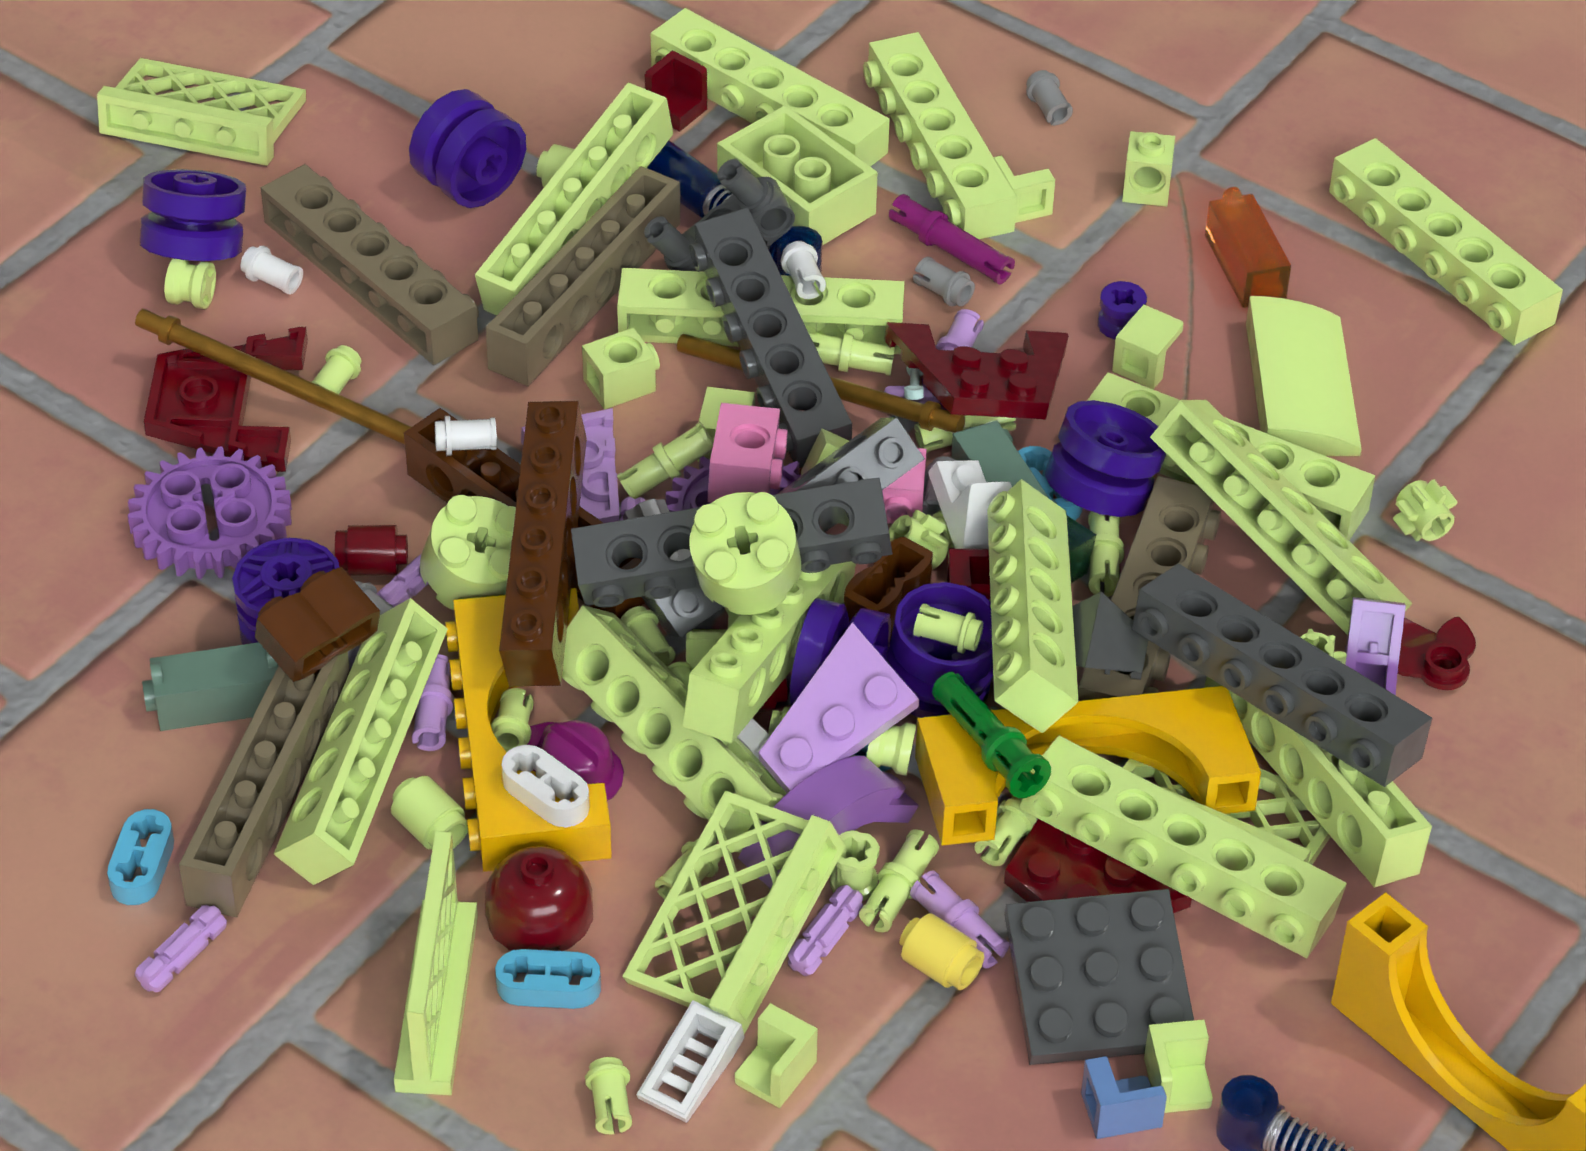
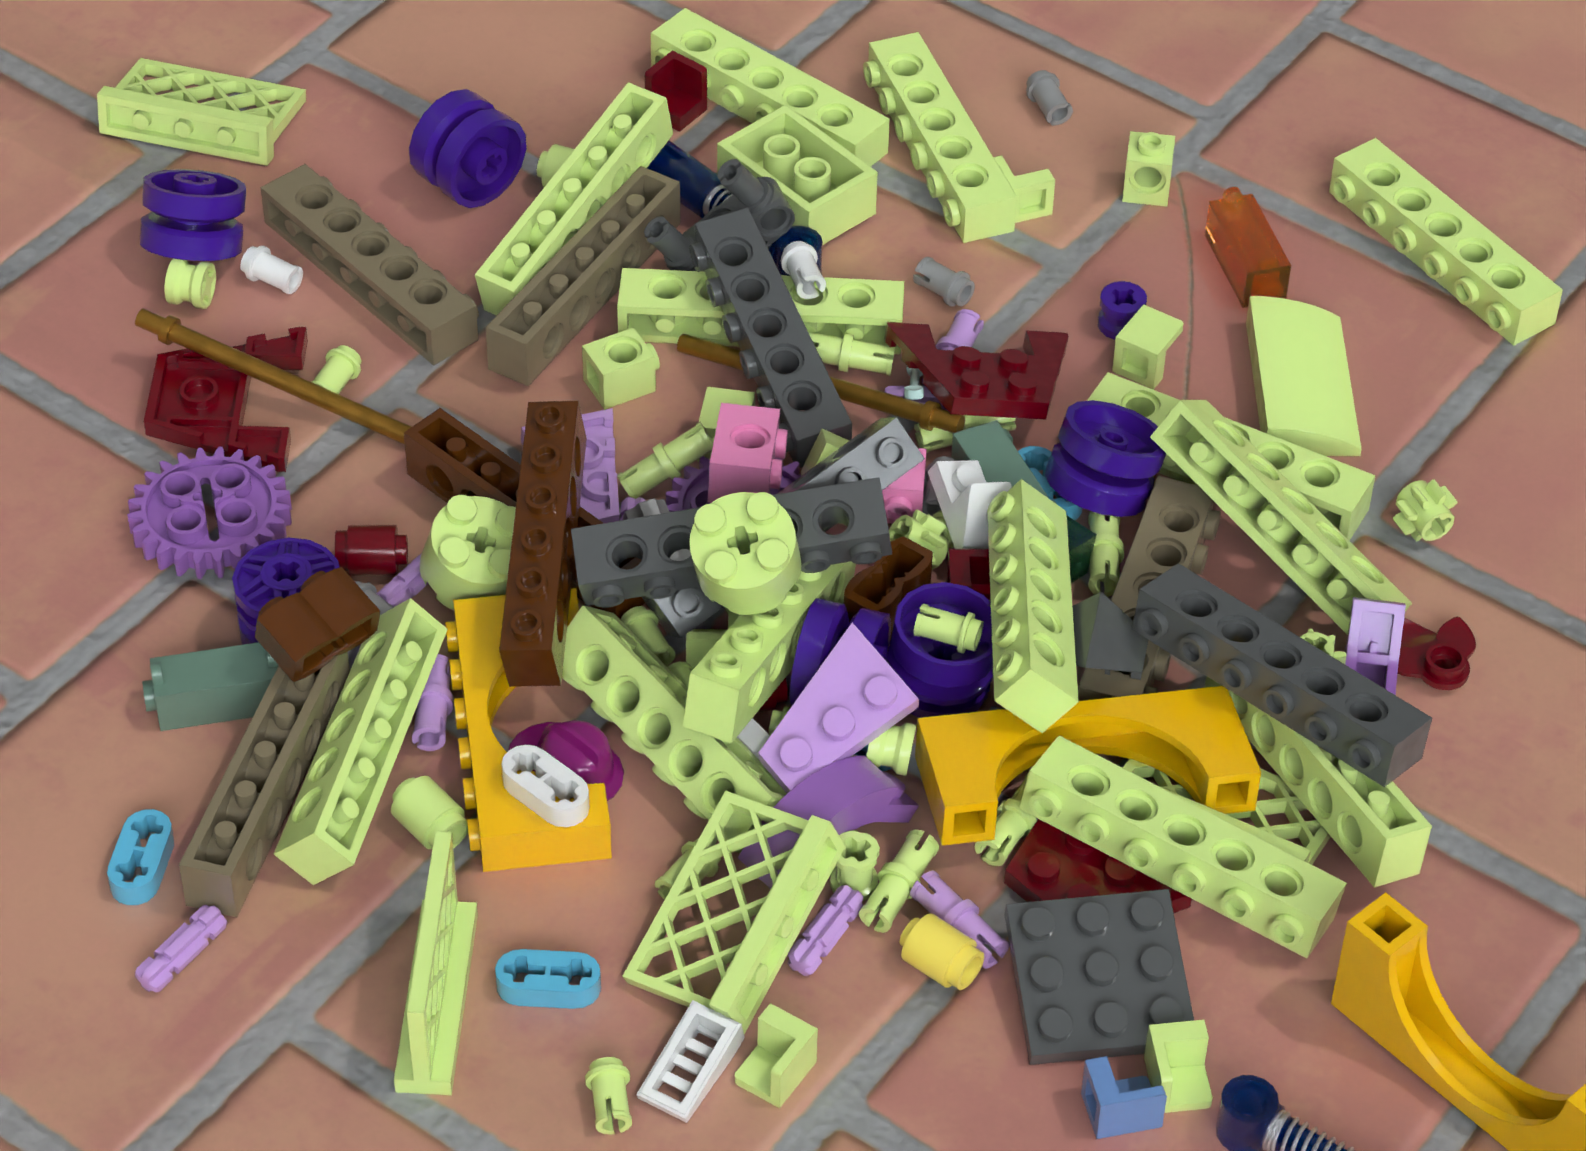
white pin [435,416,497,456] -> none
dark red cylinder [485,846,593,951] -> none
yellowish green pin [490,688,534,752] -> none
magenta pin [889,194,1015,285] -> none
green pin [932,672,1051,798] -> none

